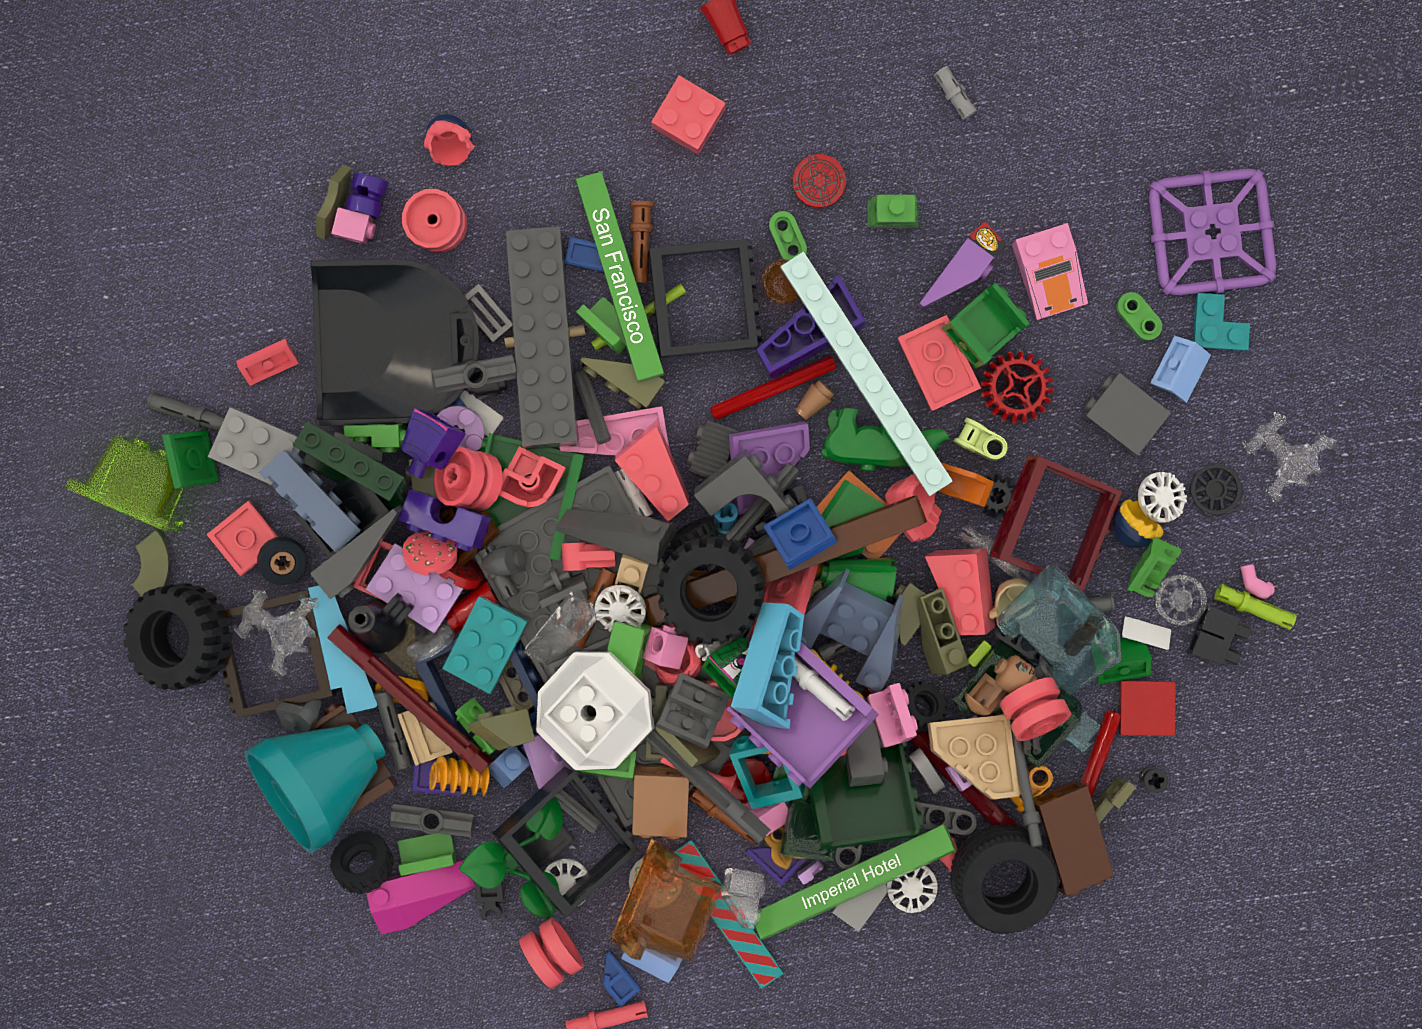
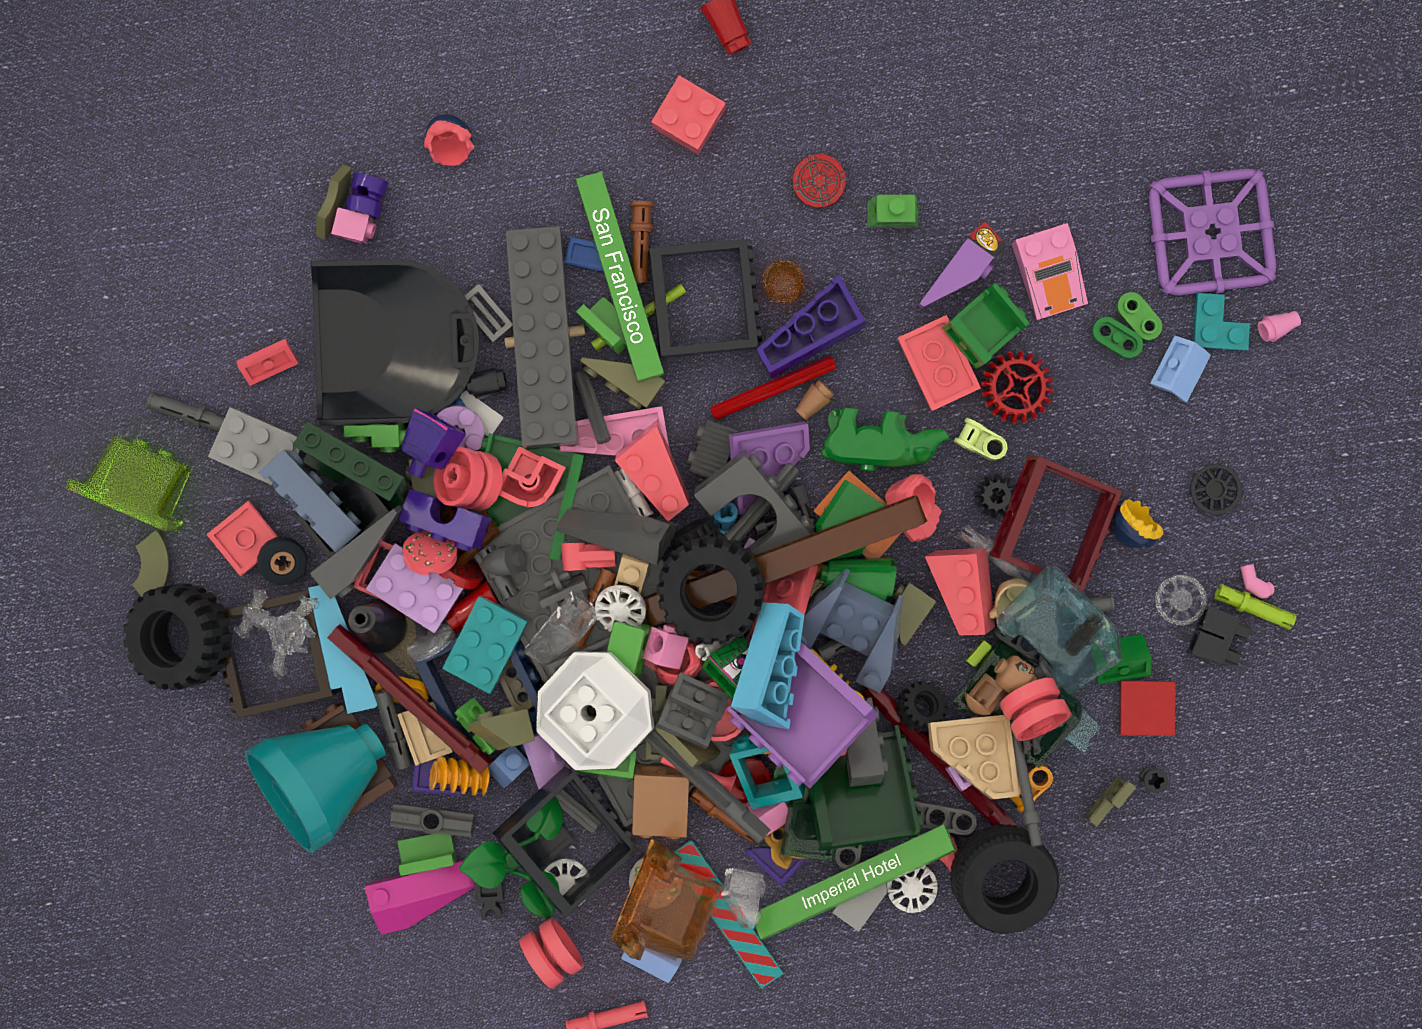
green plate [162,430,219,489] -> none
dark grey plate [275,700,321,732] -> none
black tyre [330,831,394,894] -> none
white sticker [334,432,383,462] -> none
black wheel [381,592,415,627] -> none
coral wheel [402,189,467,253] -> none
dark grey piece [431,355,517,394] -> none
blue tile [603,950,641,1007] -> none
blue tile [764,498,837,570] -> none
bright green plate [769,211,807,262] -> none
light aqua plate [780,252,953,496] -> none
white pin [792,656,855,721] -> none
lavender tile [797,858,824,884] -> none
bright pink bracket [867,683,918,748] -> none
light grey beam [909,748,945,794] -> none
olive slope [918,588,969,674] -> none
light grey pin [933,66,977,120] -> none
orange panel [938,462,994,508] -> none
reddish brown panel [1033,780,1114,896] -> none
red axle [1081,710,1121,799] -> none
dark grey panel [1082,373,1171,456] -> none
white sticker [1122,617,1171,650] -> none
bright green hinge [1127,537,1181,597] -> none
white wheel [1138,472,1187,523] -> none
clear piece [1243,411,1336,502] -> none
none -> green plate [1091,317,1143,359]
none -> bright pink cone [1258,311,1301,342]

